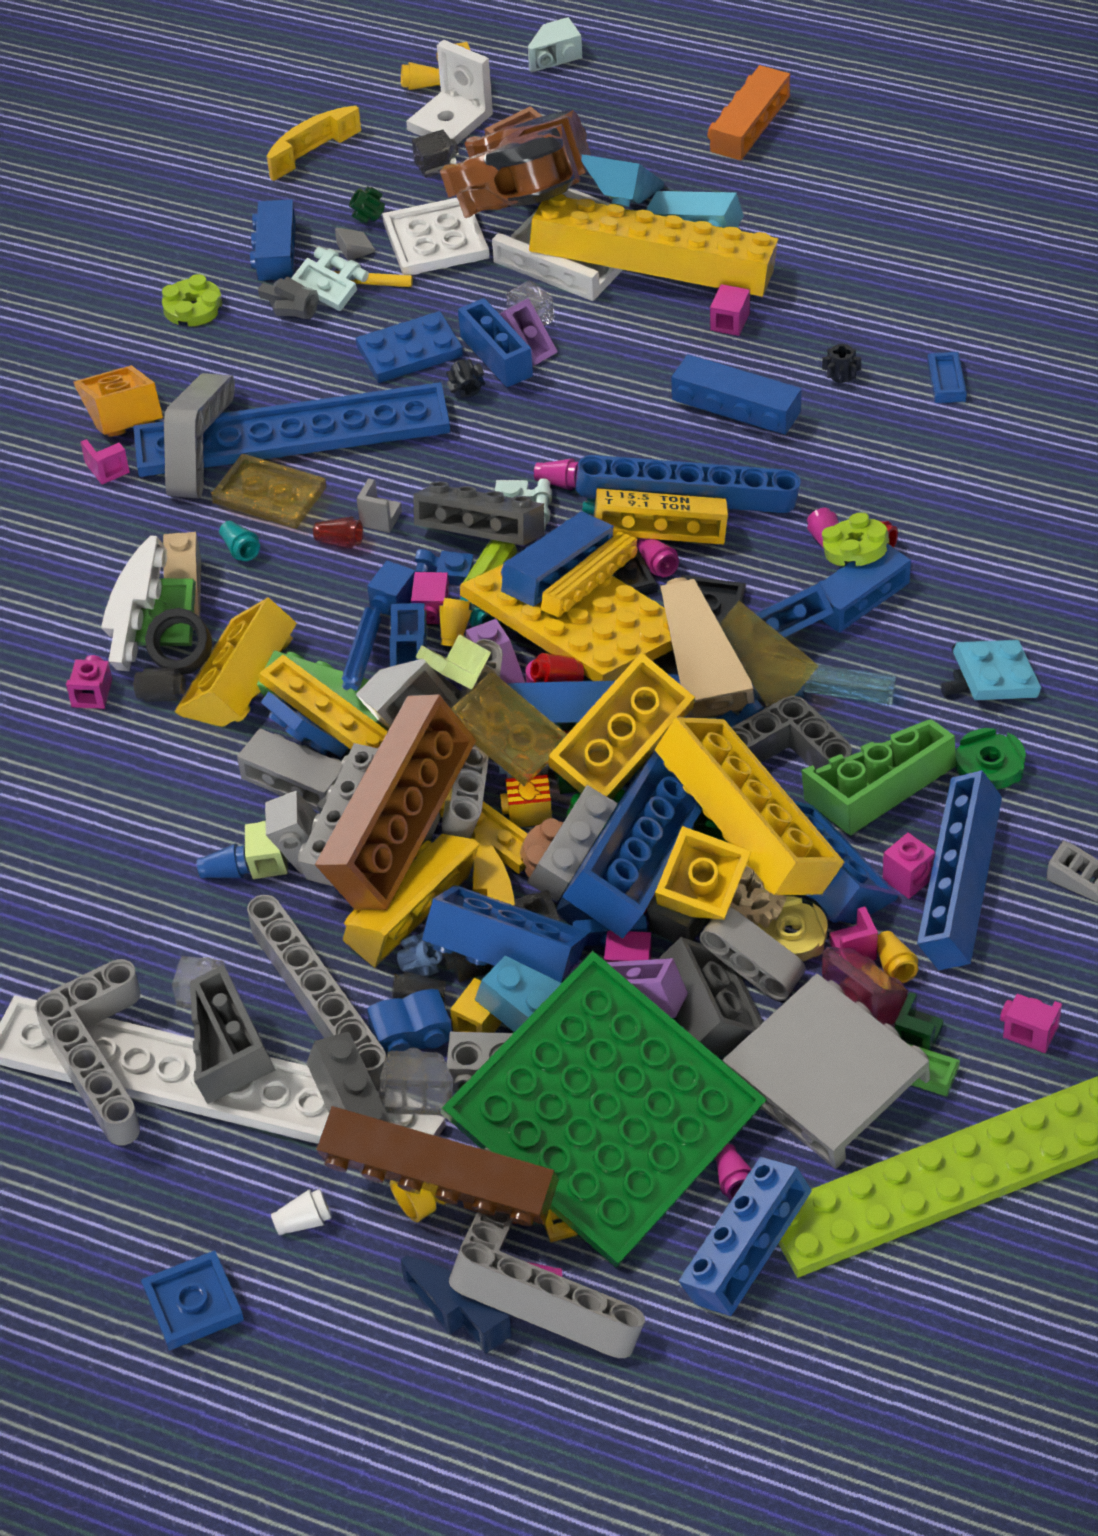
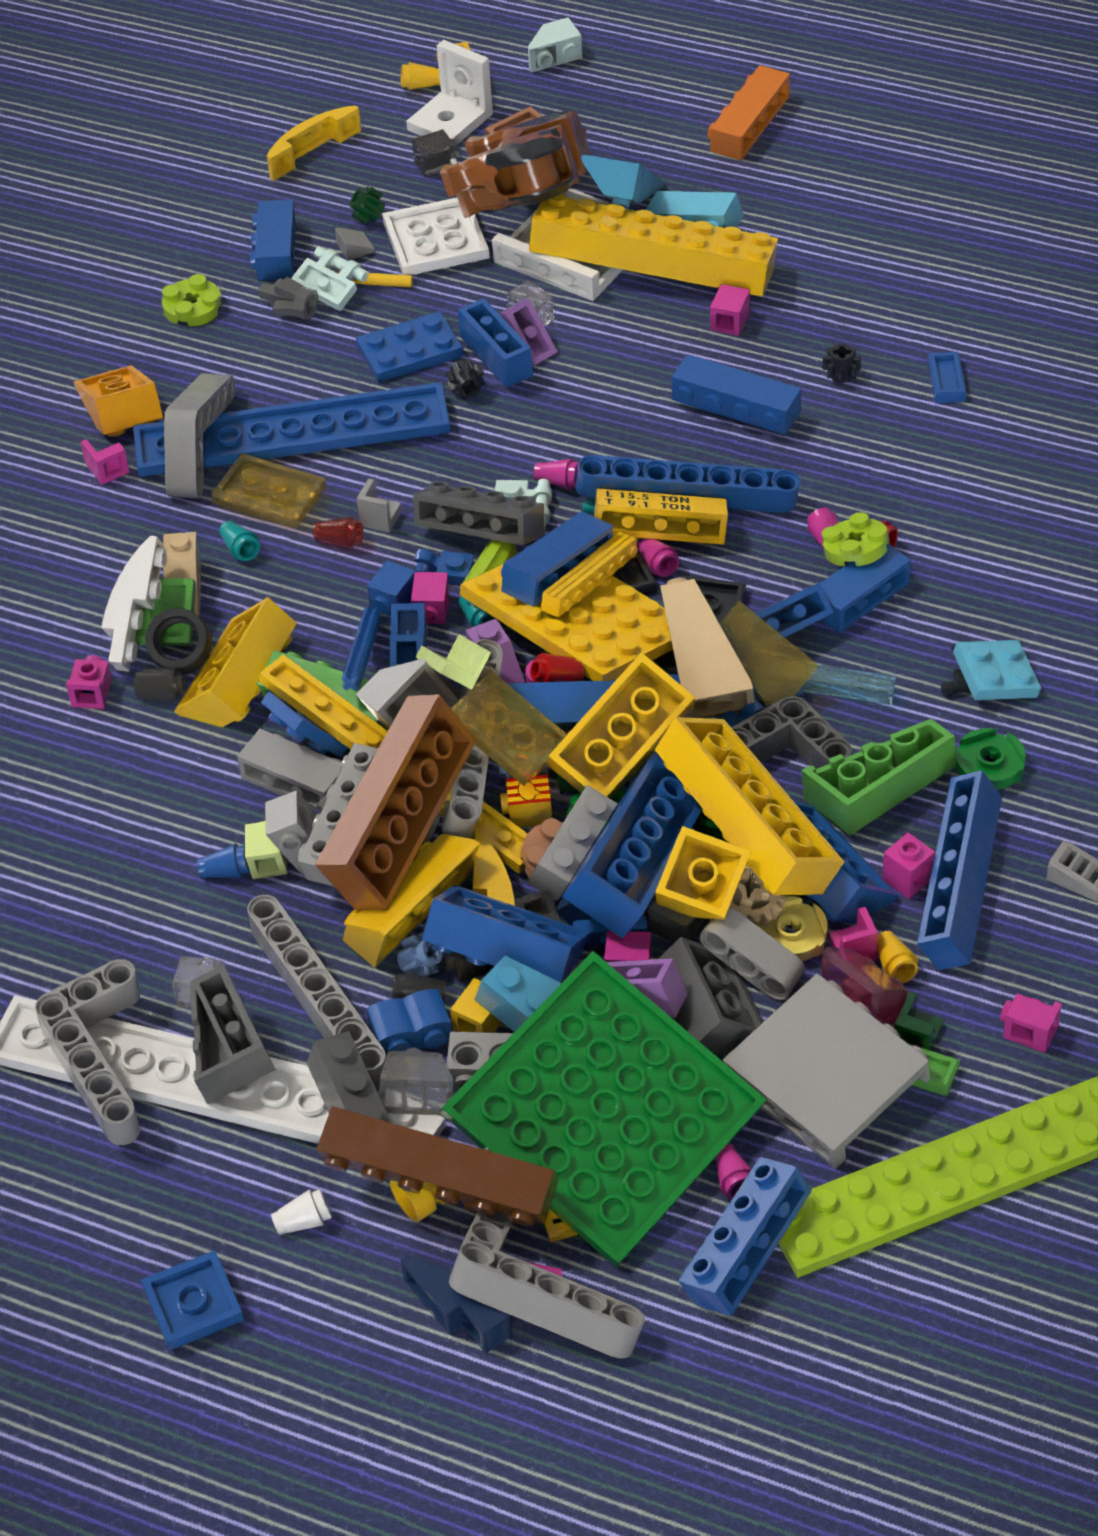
yellow cone [439,598,472,647] -> none

